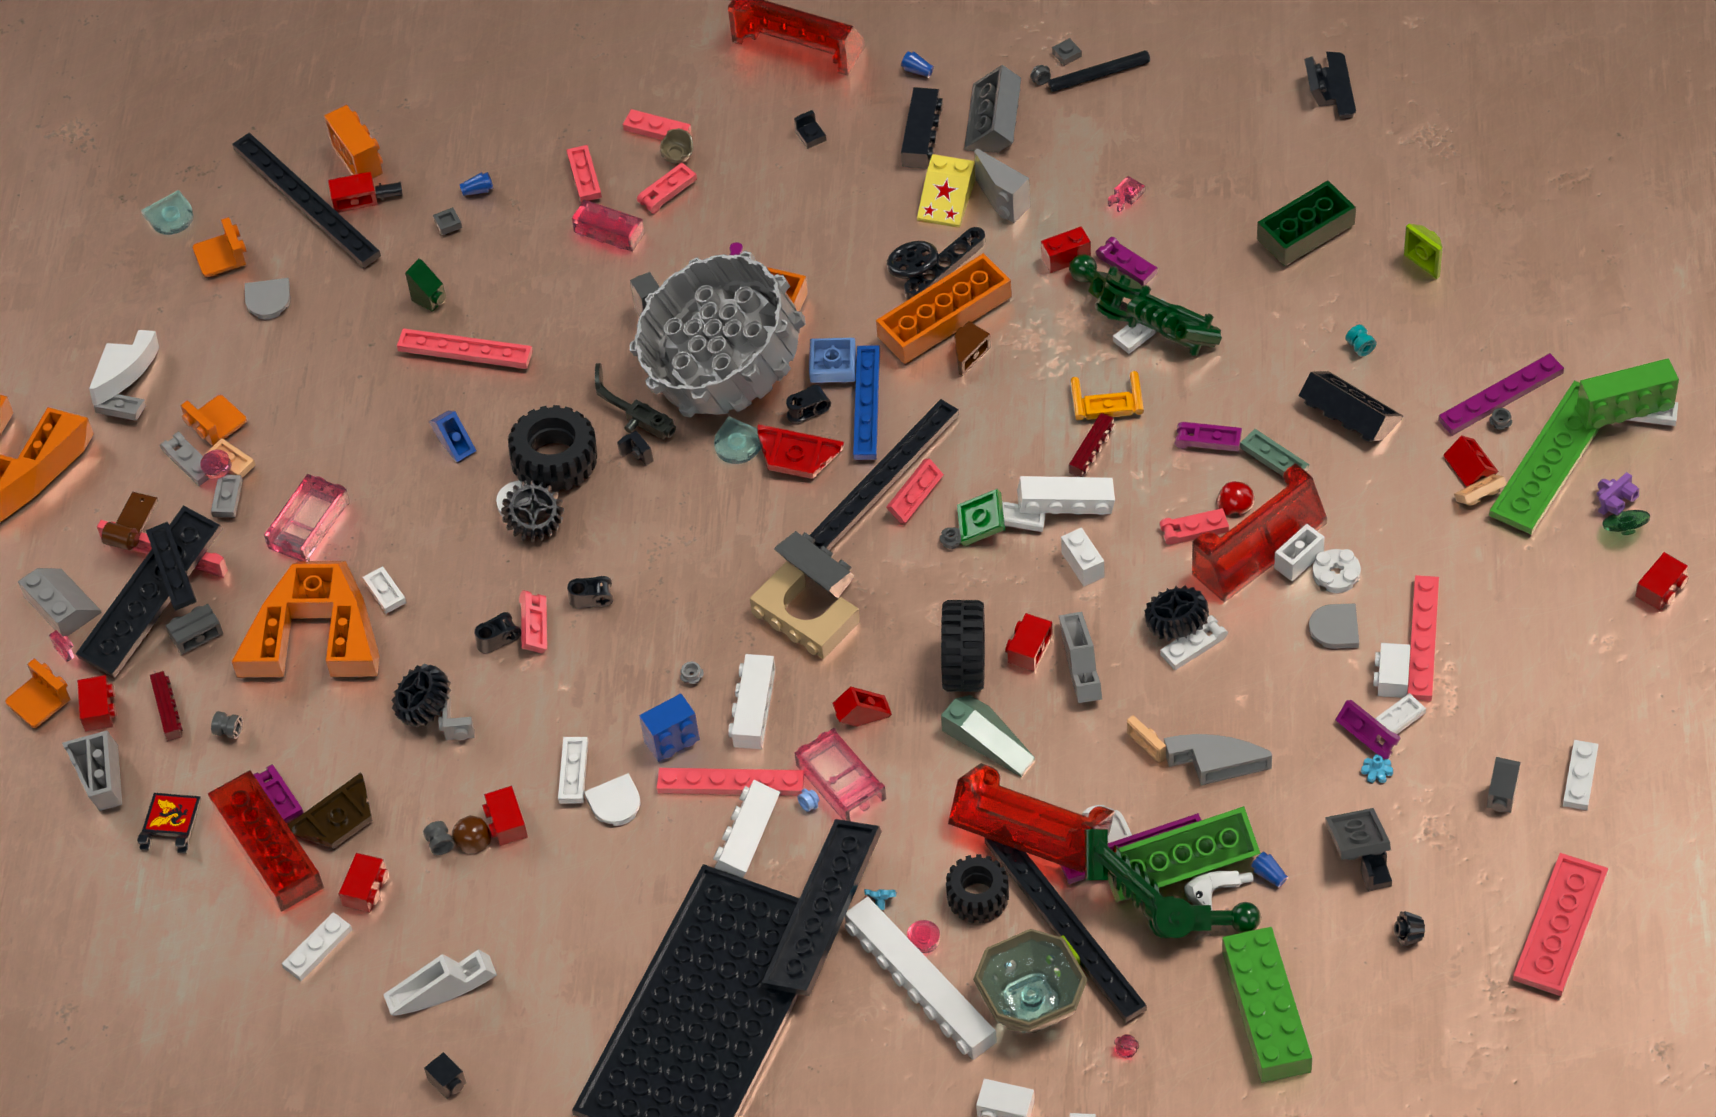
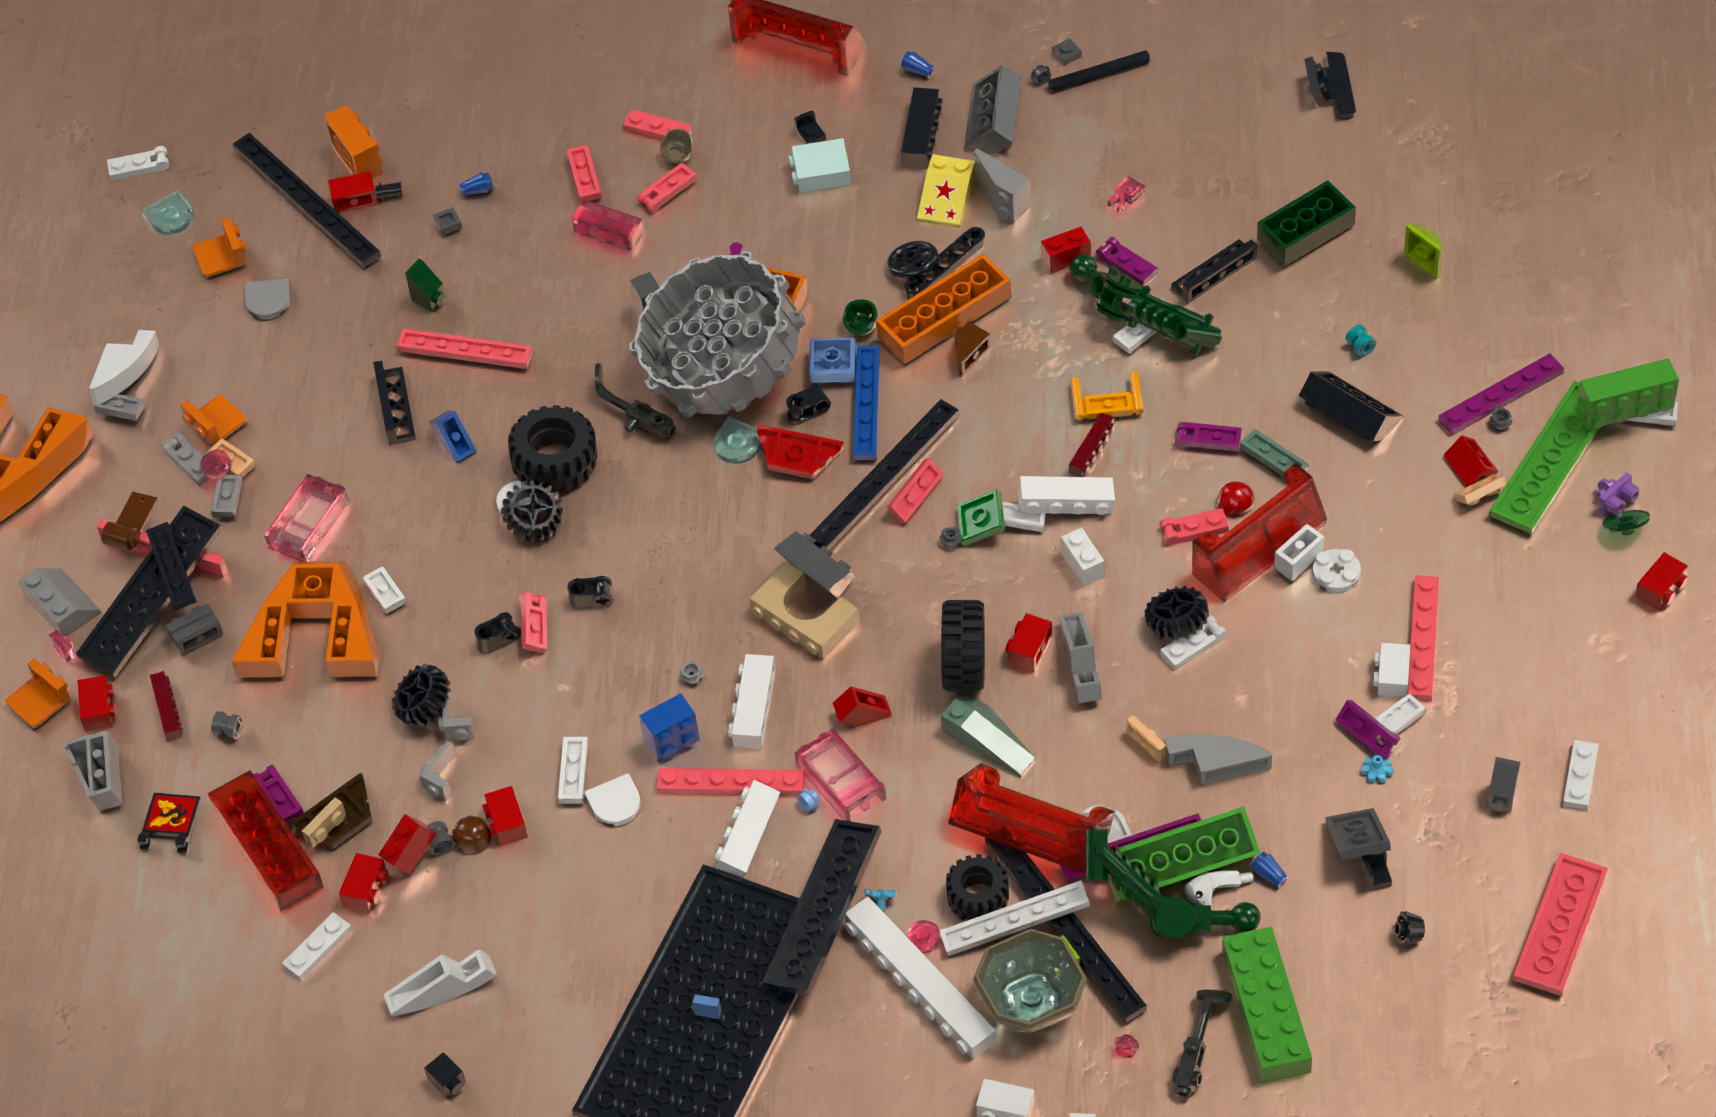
black bracket [617,430,654,466] -> none
light grey tile [1309,603,1359,649] -> none
none -> white plate [107,146,169,181]
none -> tan plate [302,798,346,848]
none -> black fence [373,360,416,445]
none -> red brick [378,814,437,874]
none -> light grey bracket [419,741,455,801]
none -> medium blue tile [693,995,722,1019]
none -> light aqua brick [789,138,851,193]
none -> dark green helmet [843,299,878,336]
none -> white plate [940,881,1090,956]
none -> black fence [1171,239,1257,304]
none -> pearl dark grey piece [1173,989,1232,1097]

